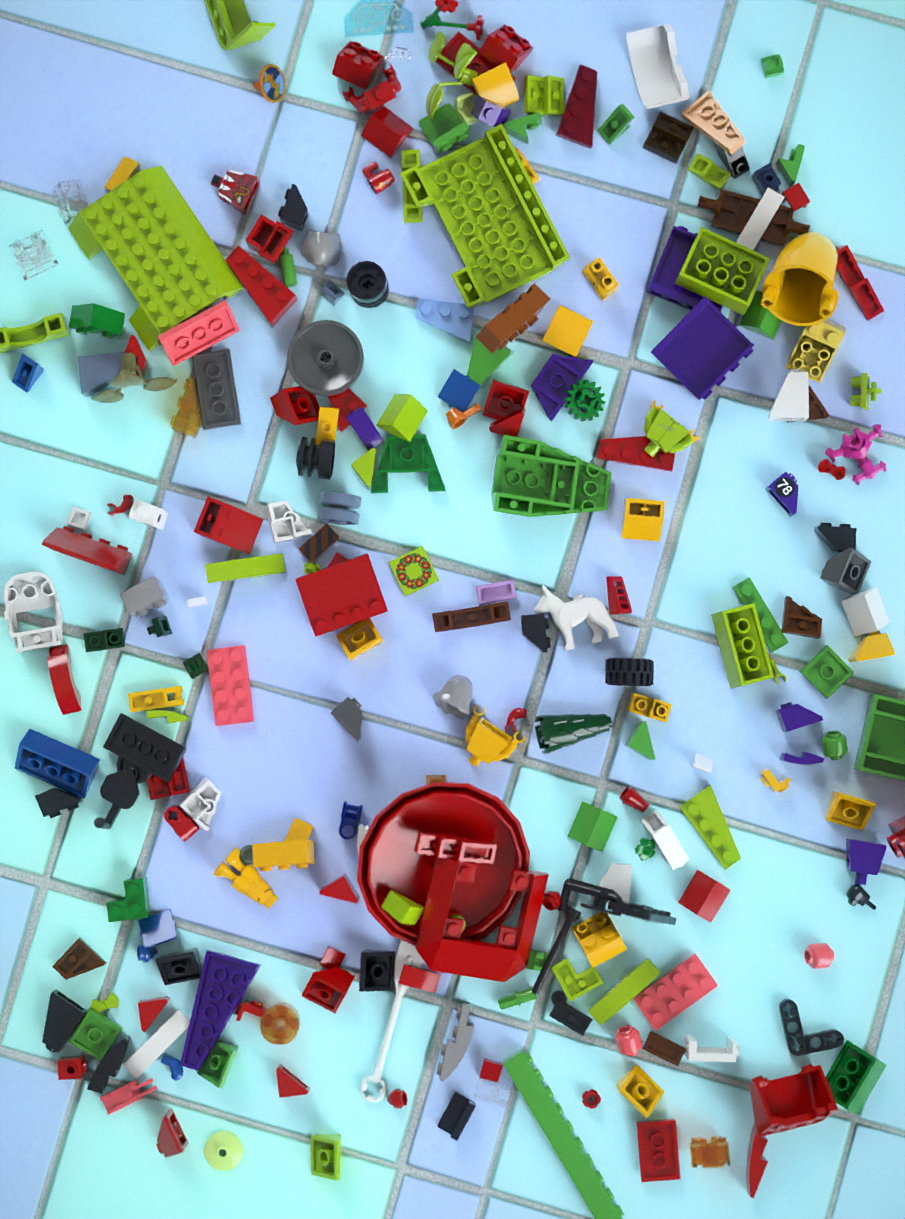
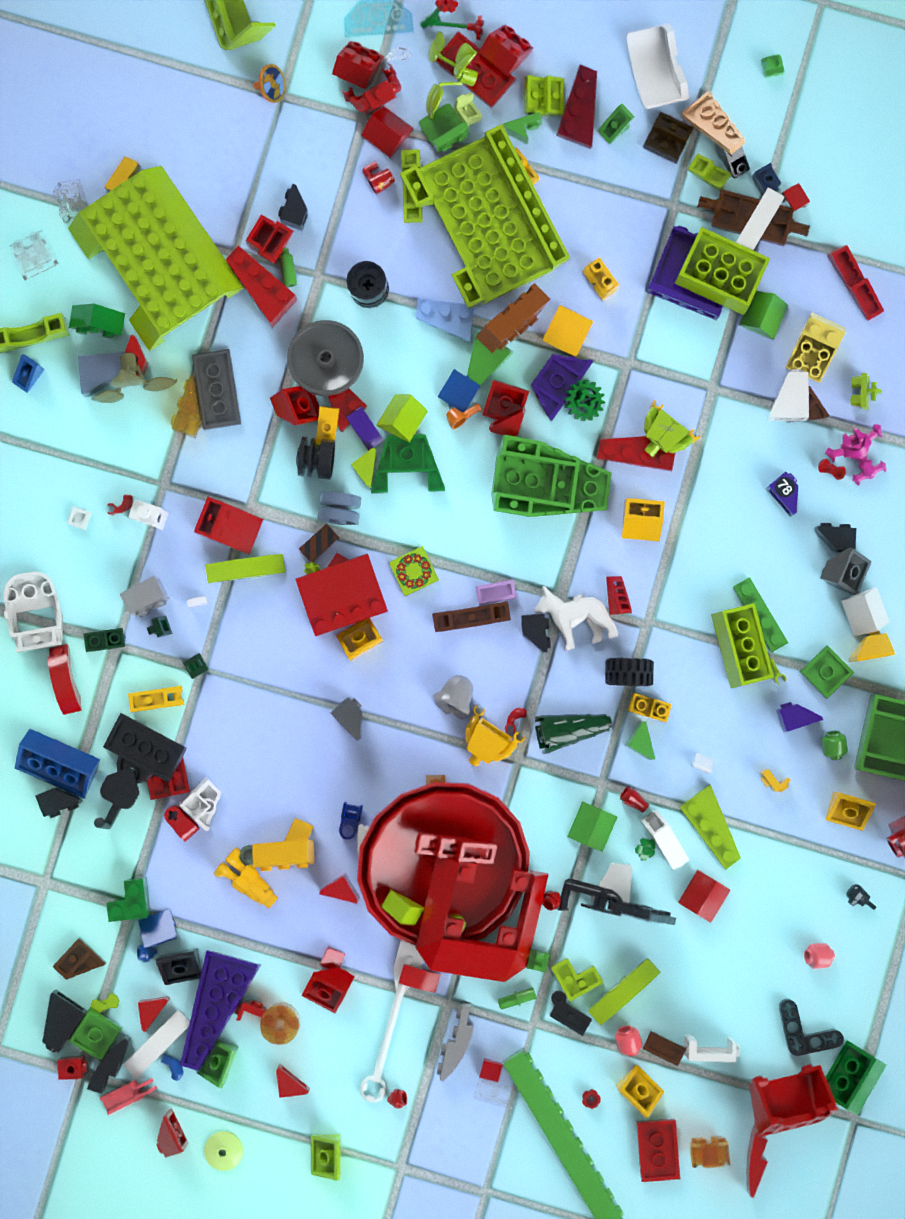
red slope [41,526,132,575] -> none
lime slope [146,710,189,723] -> none
coral plate [158,300,240,366] -> none
coral plate [207,645,254,726] -> none
torso [211,170,259,215] -> none
white slope [265,500,312,544] -> none
light grey piece [301,229,341,268] -> none
sand blue slope [320,281,345,306] -> none
black slope [359,949,396,992] -> none
black panel [437,1092,476,1141] -> none
yellow slope [471,62,520,107] -> none
slope [471,96,511,127] -> none
black piece [532,906,581,994] -> none
yellow slope [572,912,627,968] -> none
coral plate [633,953,718,1031] -> none
dark purple panel [651,296,754,400] -> none
yellow windscreen [761,232,839,326] -> none
bright green slope [776,144,805,187] -> none
dark purple slope [780,752,825,764] -> none
reddish brown wing [781,596,822,639] -> none
dark purple torso [846,838,887,885] -> none

